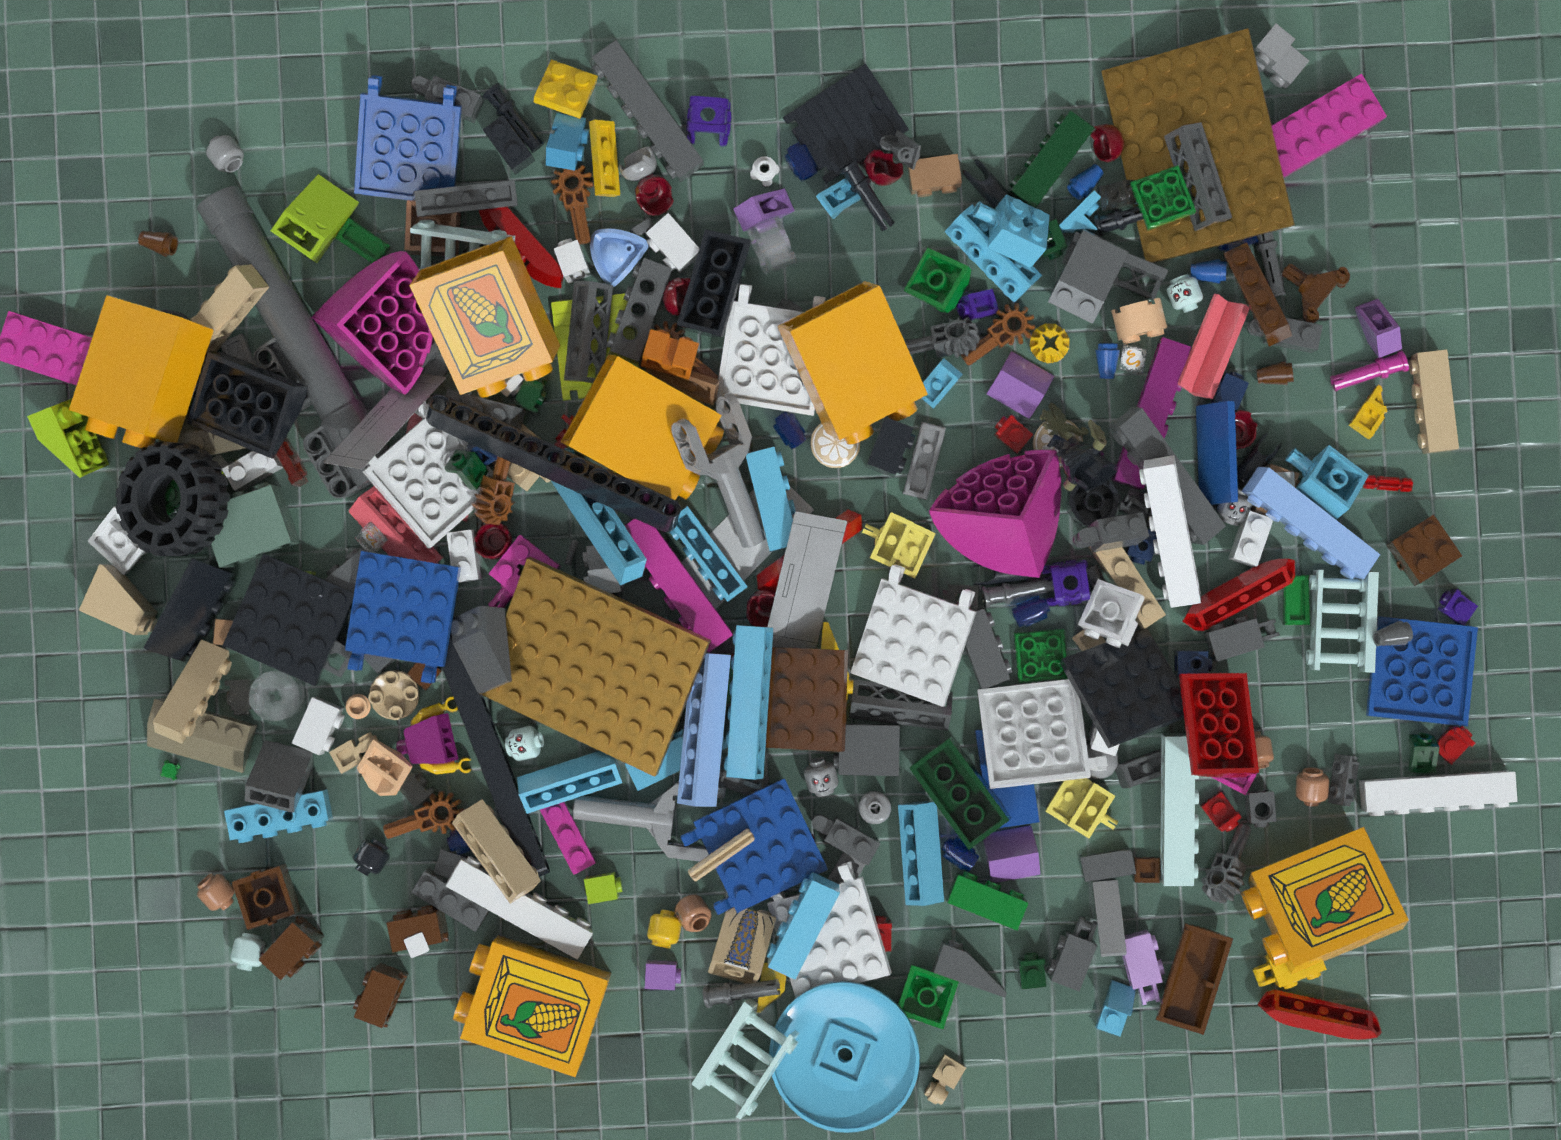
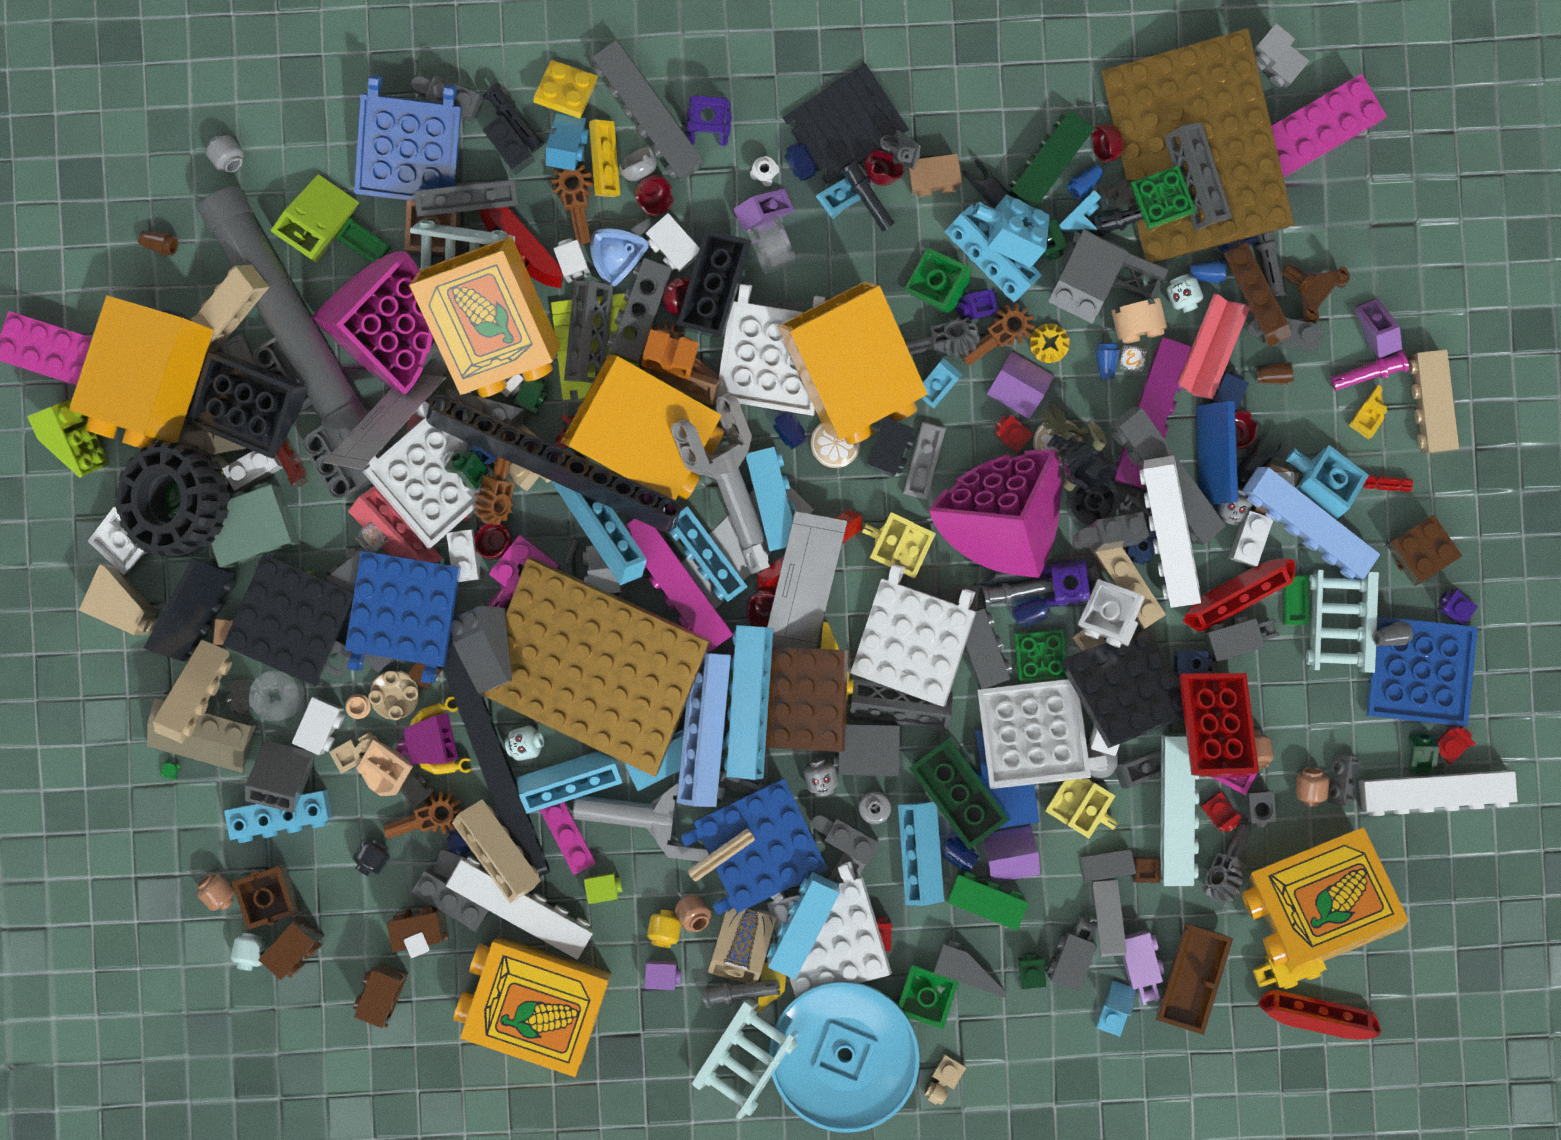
none -> white plate [742,543,770,574]

